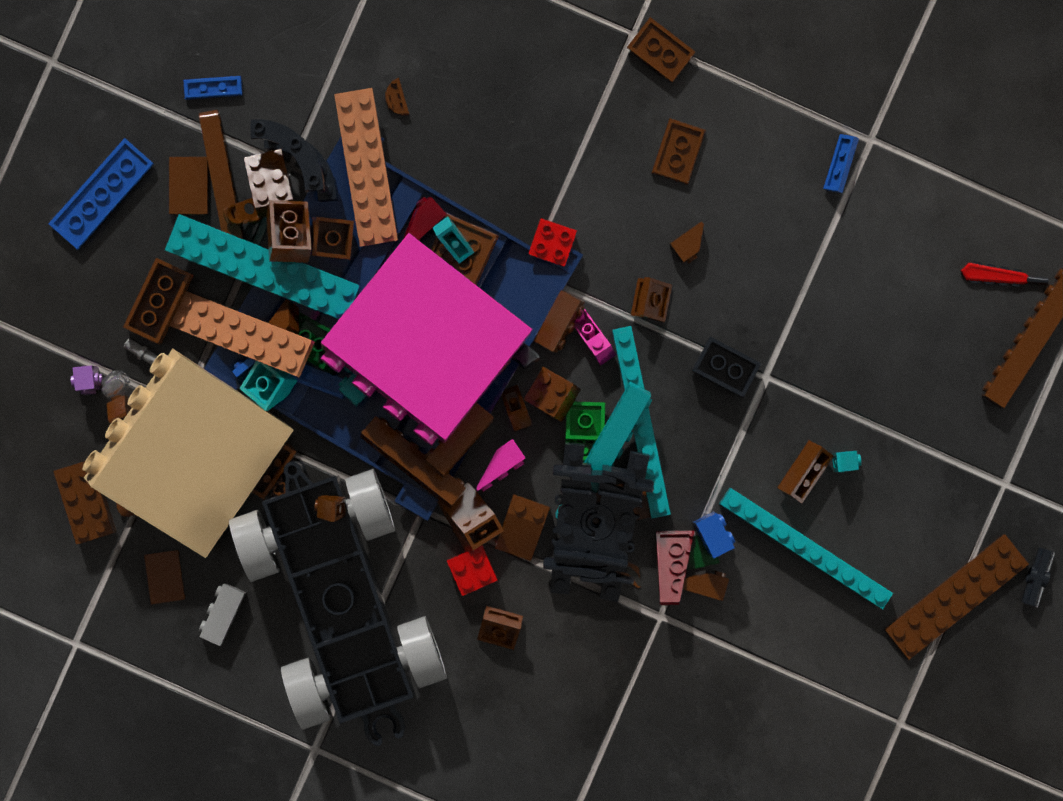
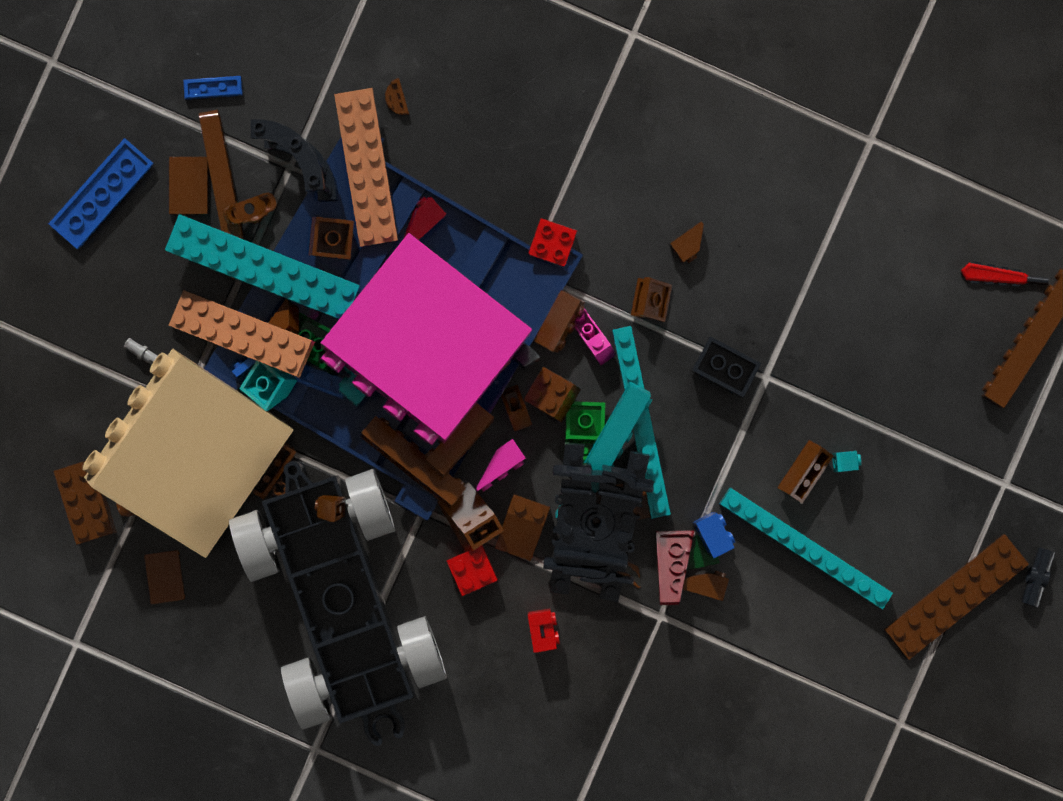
medium lavender brick [71,365,103,395] -> none
clear head [101,370,130,398] -> none
reddish brown slope [107,394,132,424] -> none
reddish brown brick [123,258,194,345] -> none
light grey brick [199,583,247,646] -> none
brick [244,149,294,218] -> none
reddish brown brick [266,200,311,263] -> none
reddish brown plate [430,214,499,286] -> none
teal slope [433,216,474,263] -> none
reddish brown bracket [477,606,523,650] -> none
reddish brown plate [627,17,695,83] -> none
reddish brown tile [652,118,706,185] -> none
blue plate [823,134,859,193] -> none
none -> red piece [528,608,560,653]

